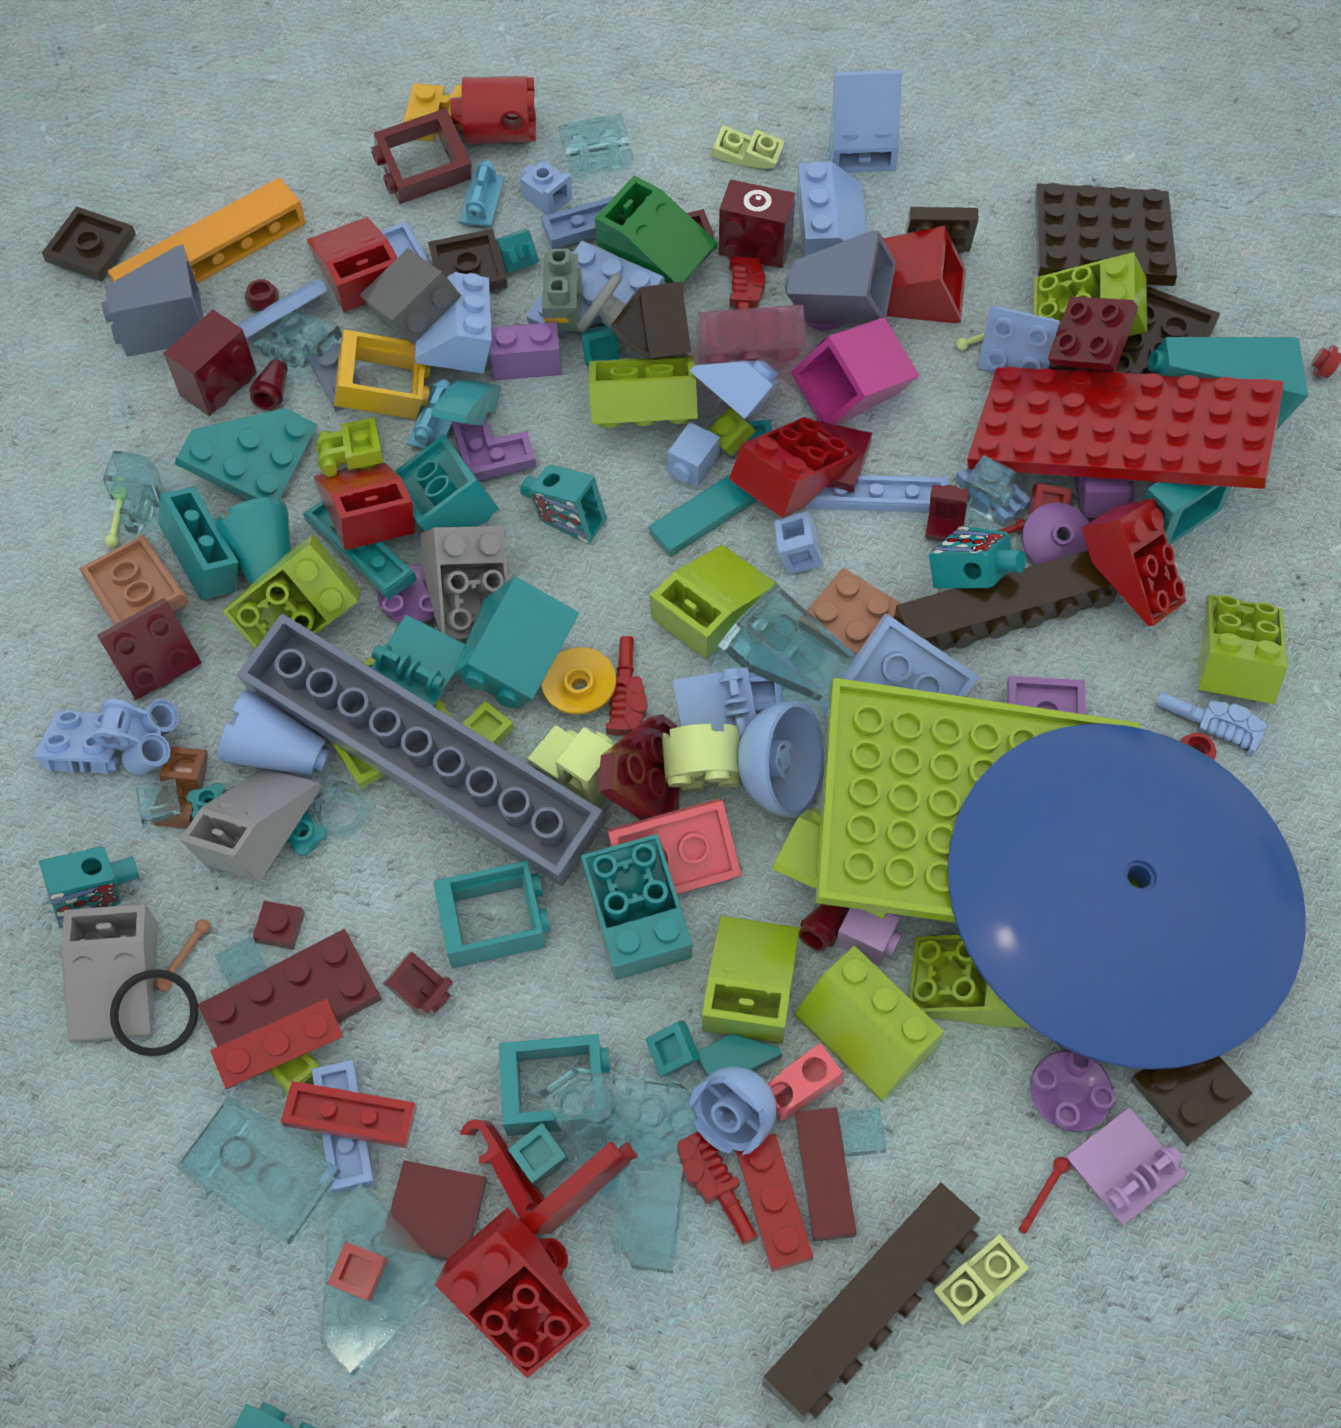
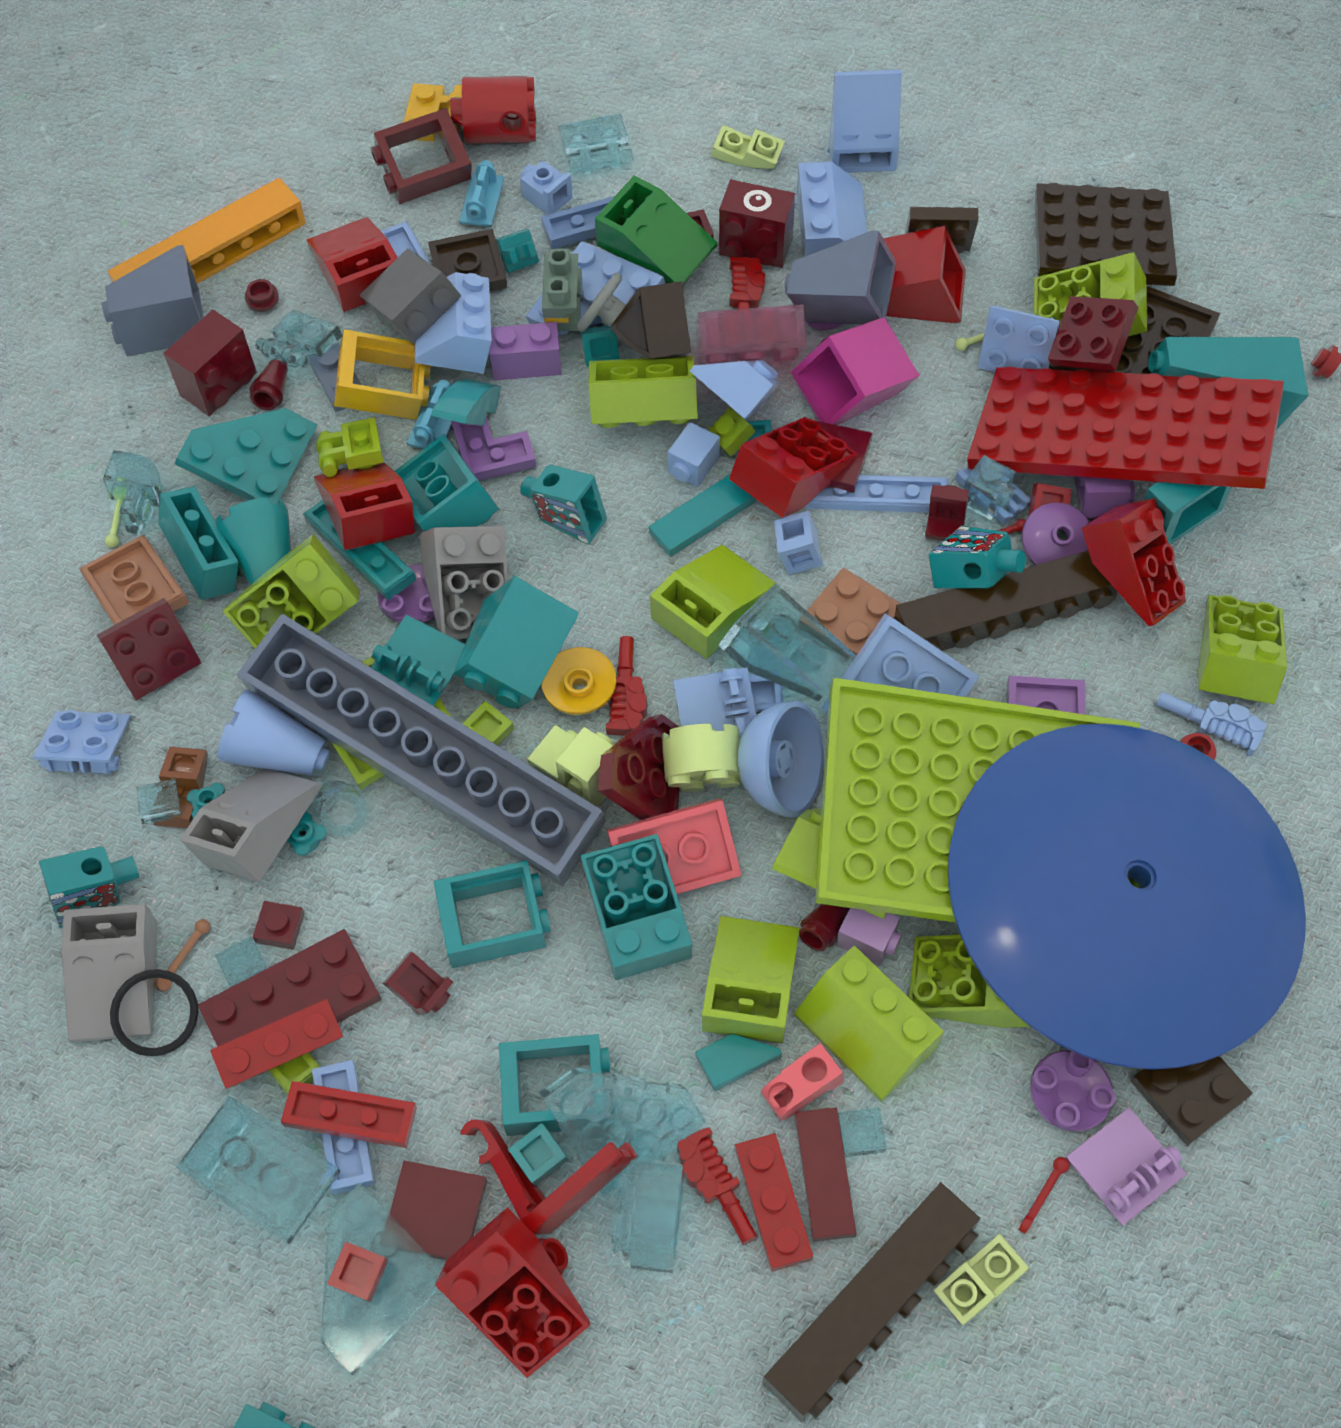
dark brown plate [42,206,136,282] -> none
light blue piece [93,699,179,776] -> none
light blue tile [237,279,328,338] -> none
teal plate [645,1021,701,1077] -> none
light blue cylinder [689,1066,776,1155] -> none

